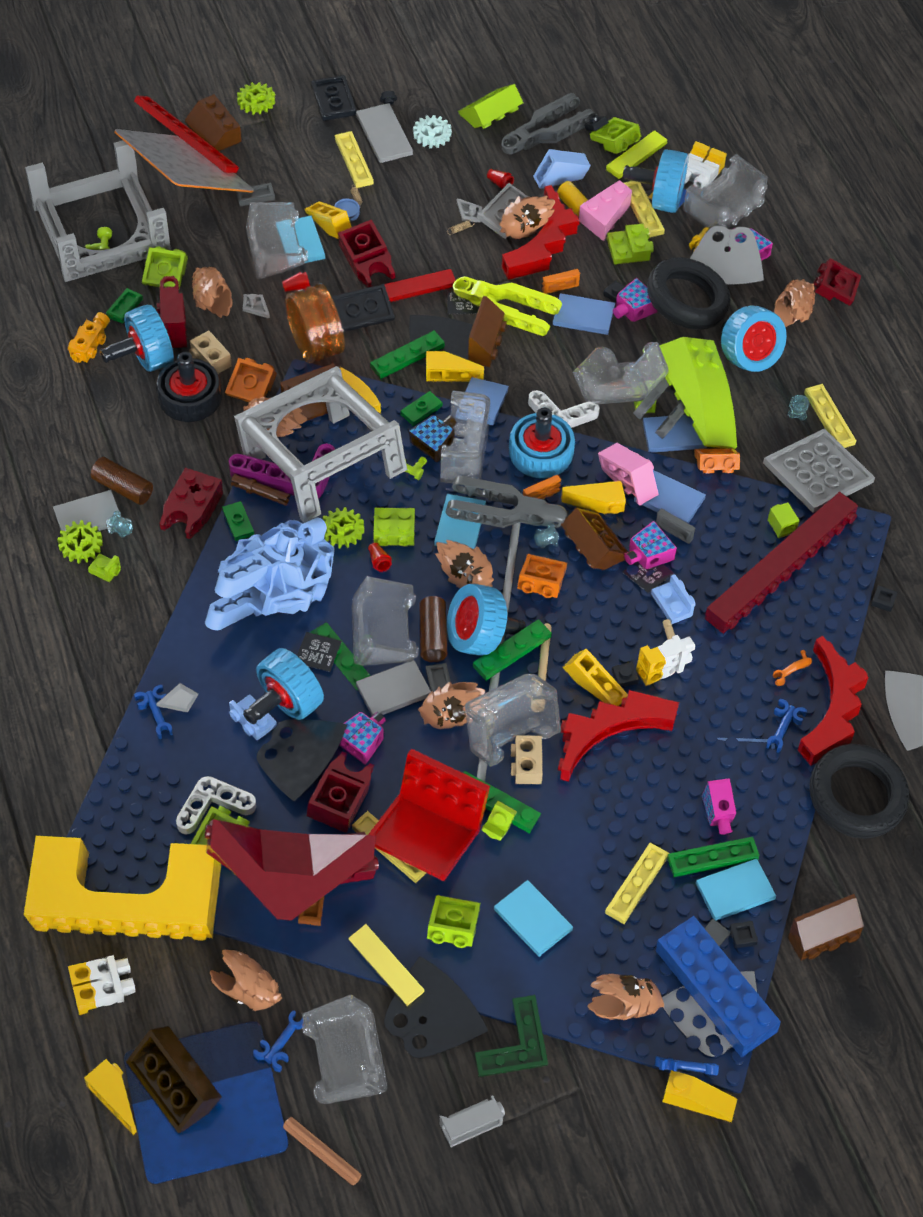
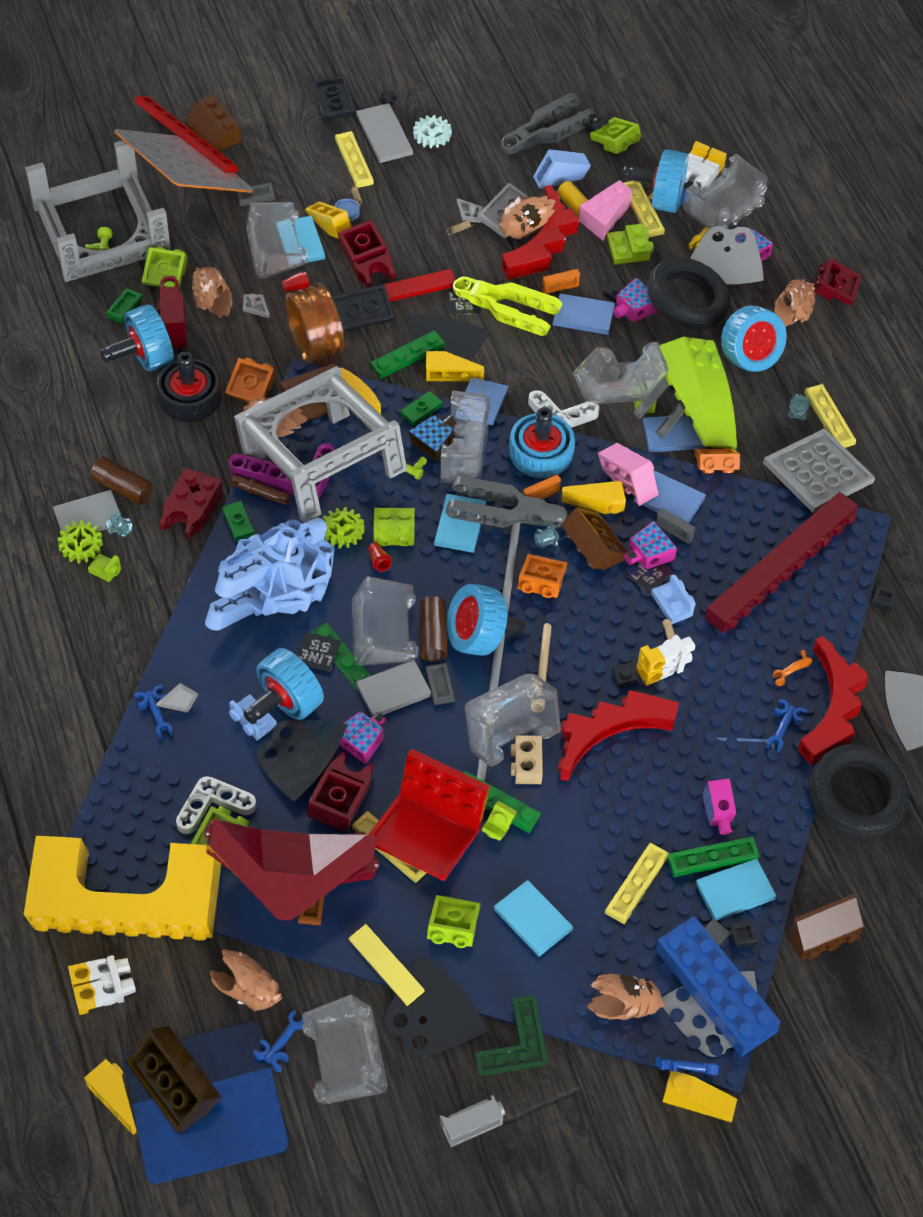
light orange brick [68,312,110,363] -> none
tan brick [190,331,232,374] -> none
lime gear [237,82,275,115] -> none
nougat axle [283,1117,361,1185] -> none
nougat head [418,682,489,729] -> none
nougat head [435,540,494,588] -> none
lime slope [458,84,523,129] -> none
reddish brown slope [468,296,507,367] -> none
green plate [473,619,552,681] -> none
red cone [487,169,514,189] -> none
yellow slope [563,649,628,706] -> none
neon yellow tile [606,131,667,179] -> none
lime brick [768,502,799,538] -> none

